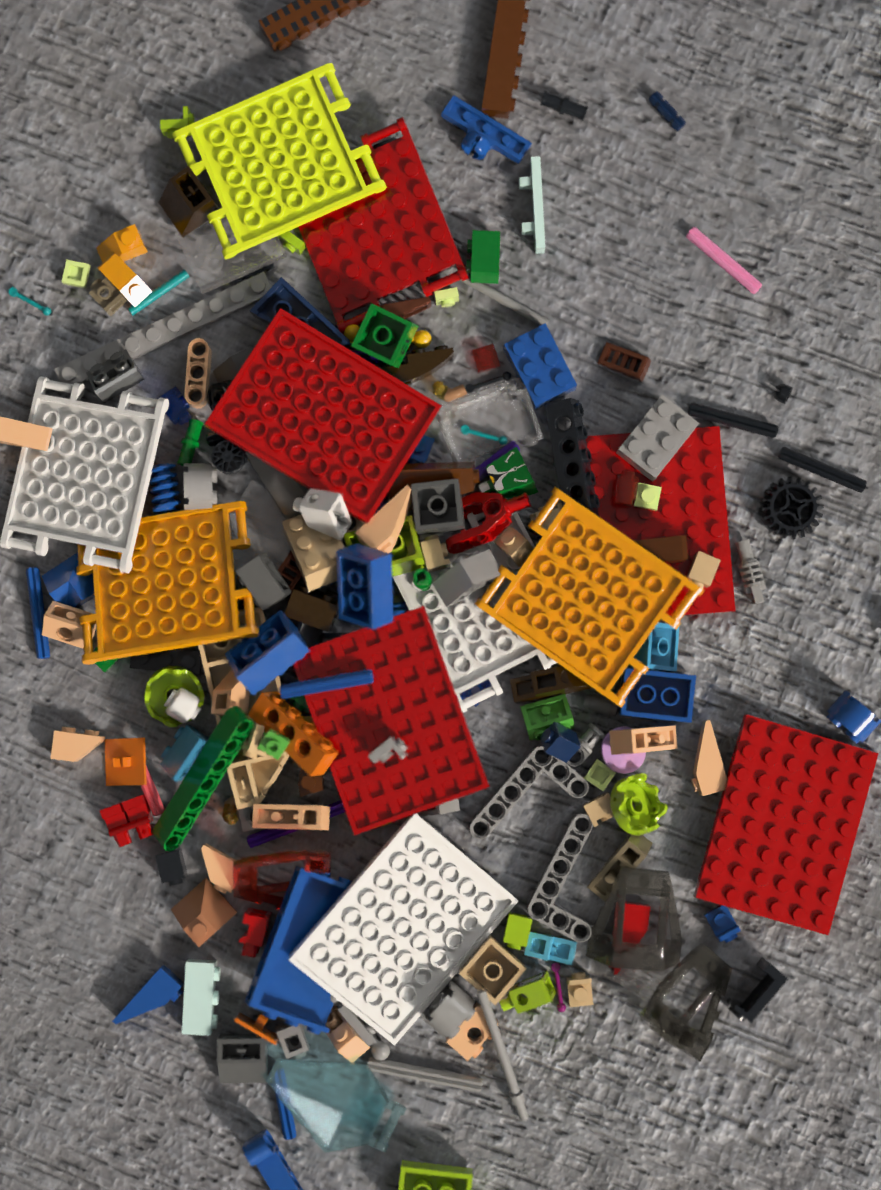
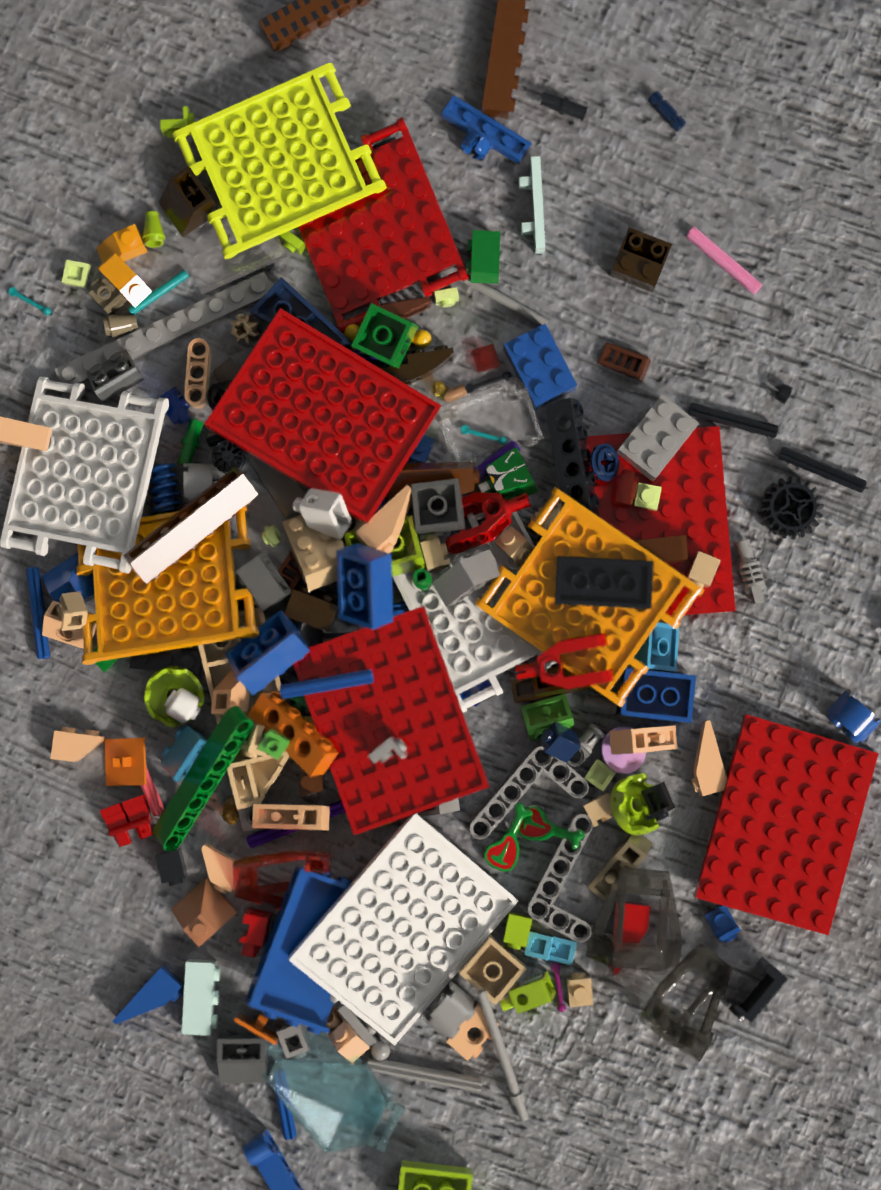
none -> tan brick [57,592,88,631]
none -> dark tan cone [102,315,138,338]
none -> brick [123,467,258,584]
none -> lime cone [142,211,165,248]
none -> tan gear [230,313,260,343]
none -> yellowish green plate [262,525,282,547]
none -> green piece [484,802,533,872]
none -> red piece [515,633,614,689]
none -> green piece [518,805,585,849]
none -> black tile [555,556,654,609]
none -> dark blue gear [589,444,619,482]
none -> dark brown slope [610,227,672,293]
none -> black bracket [641,782,675,822]

